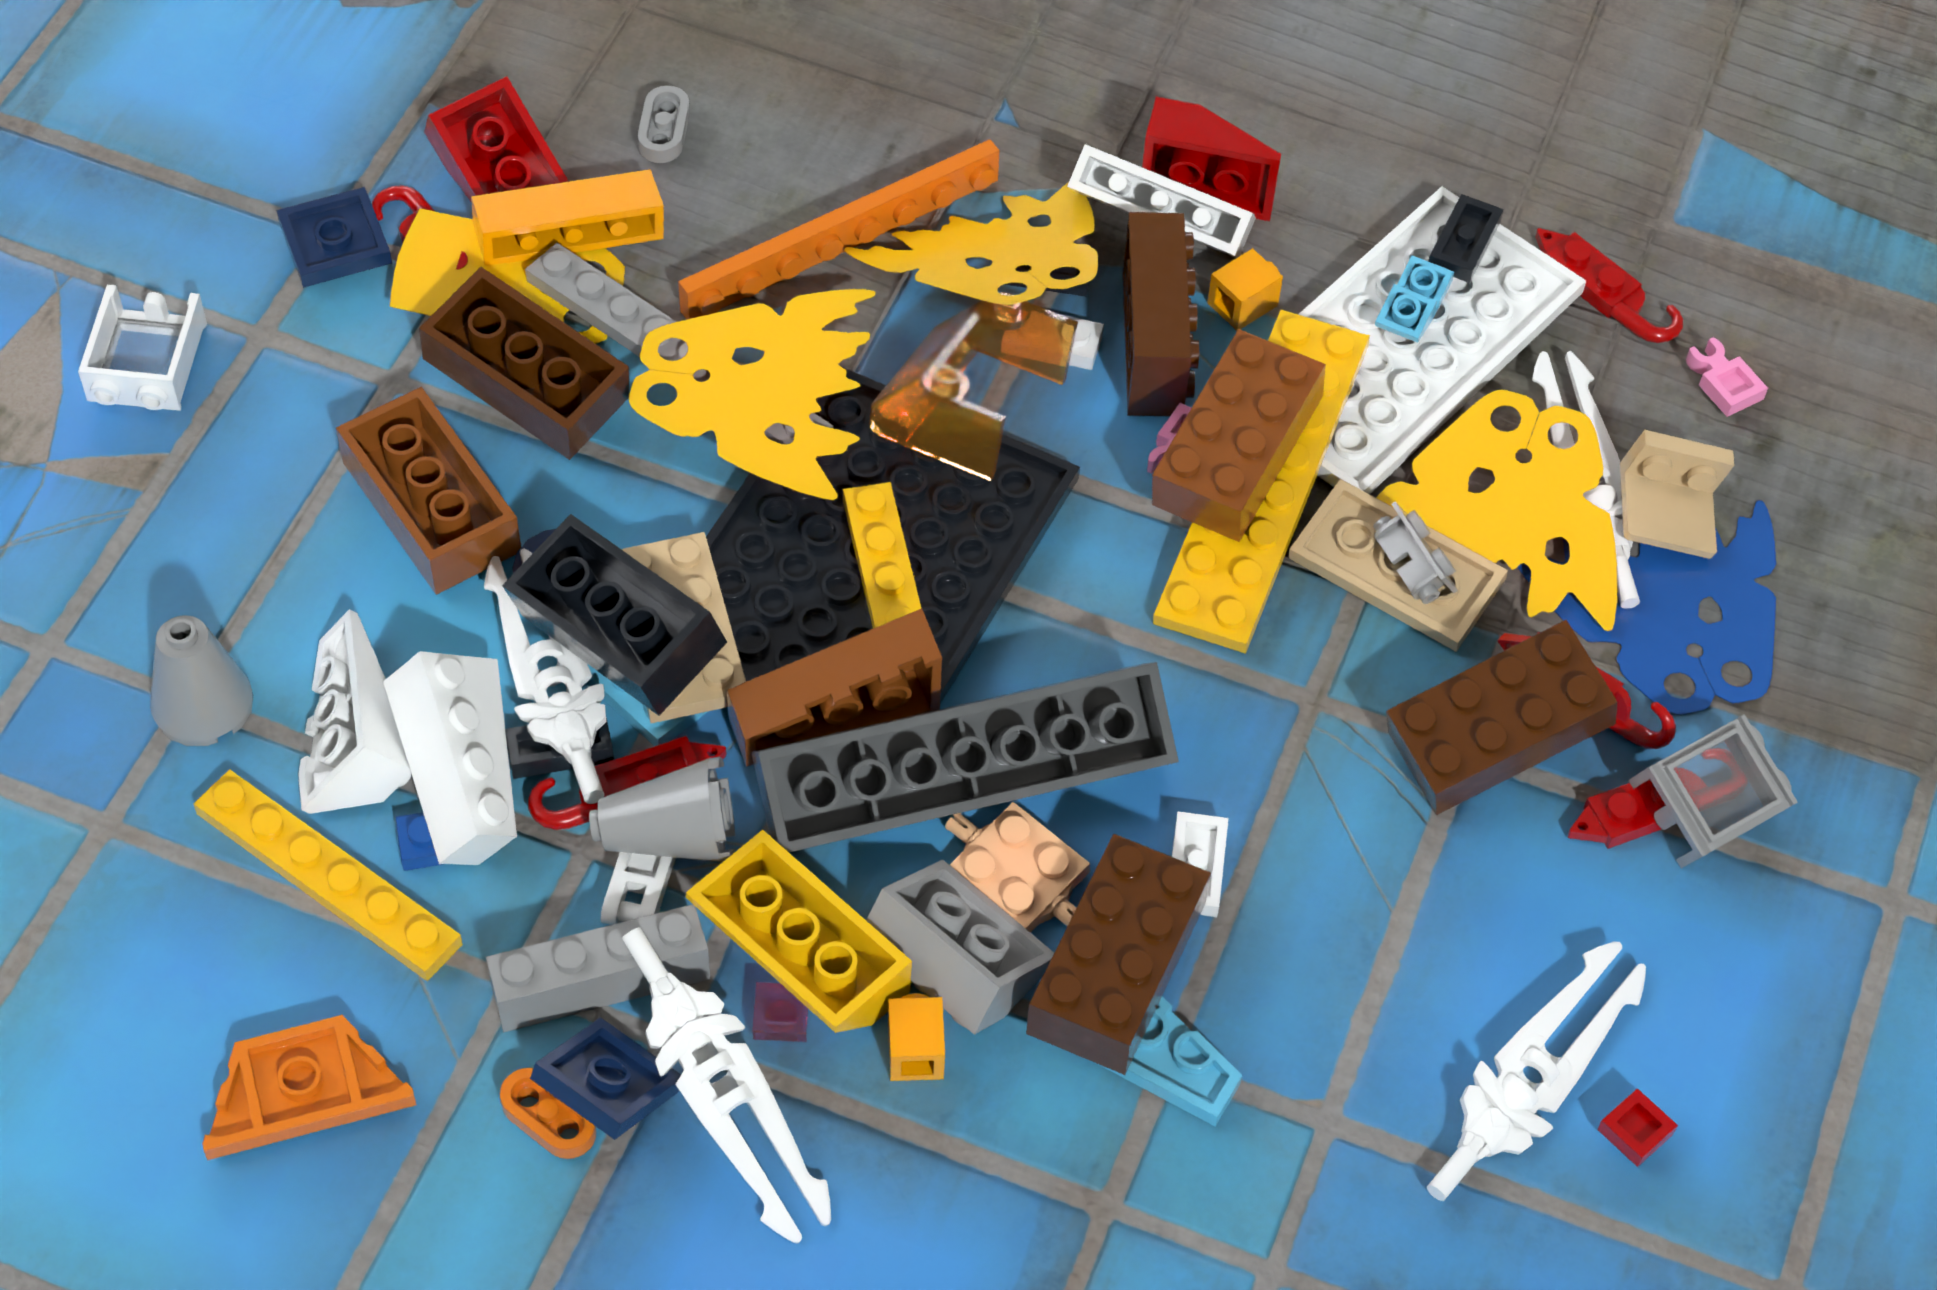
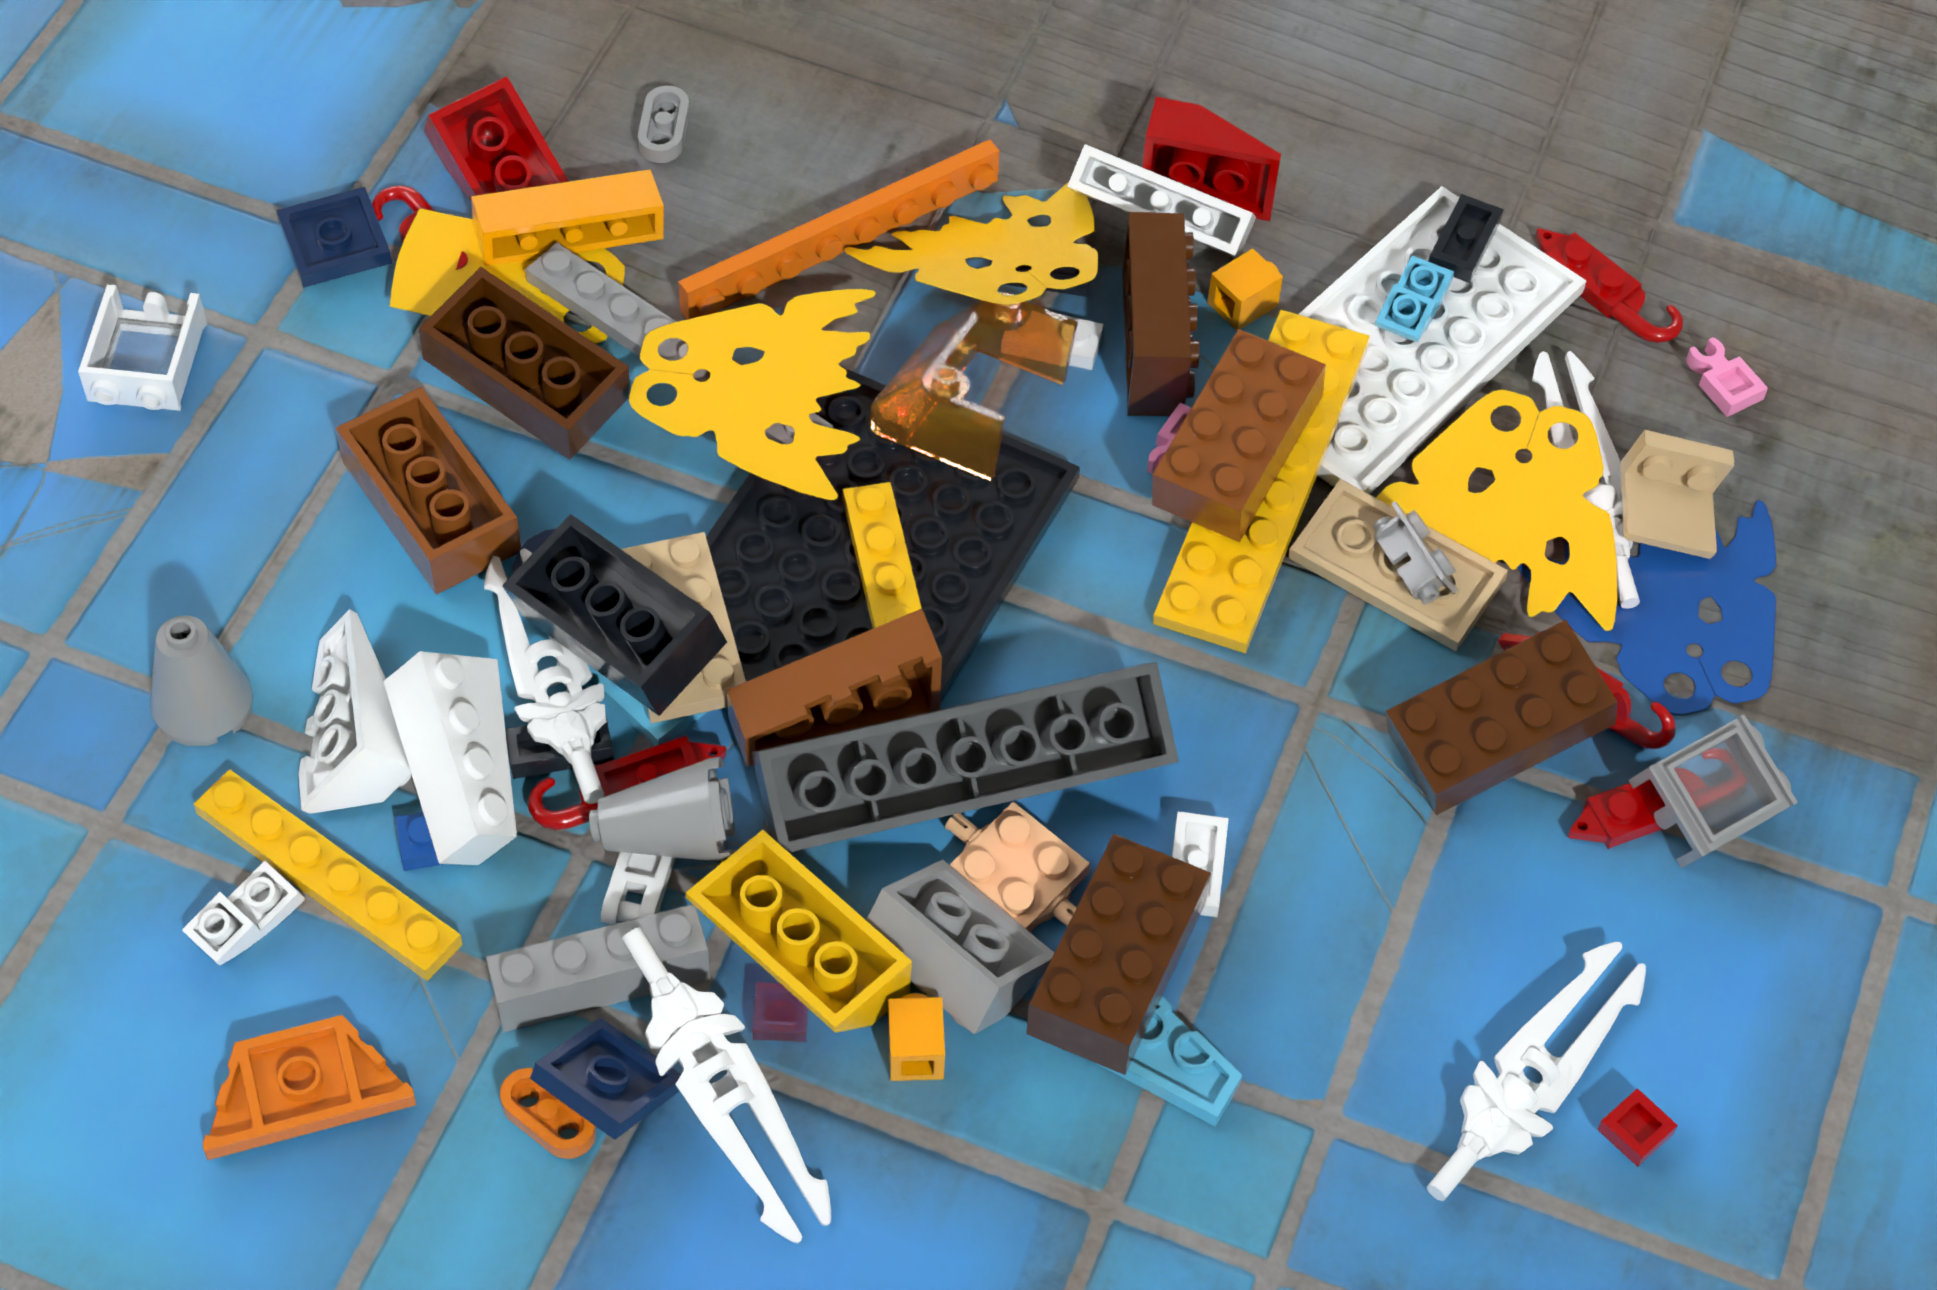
none -> white slope [182,861,305,966]

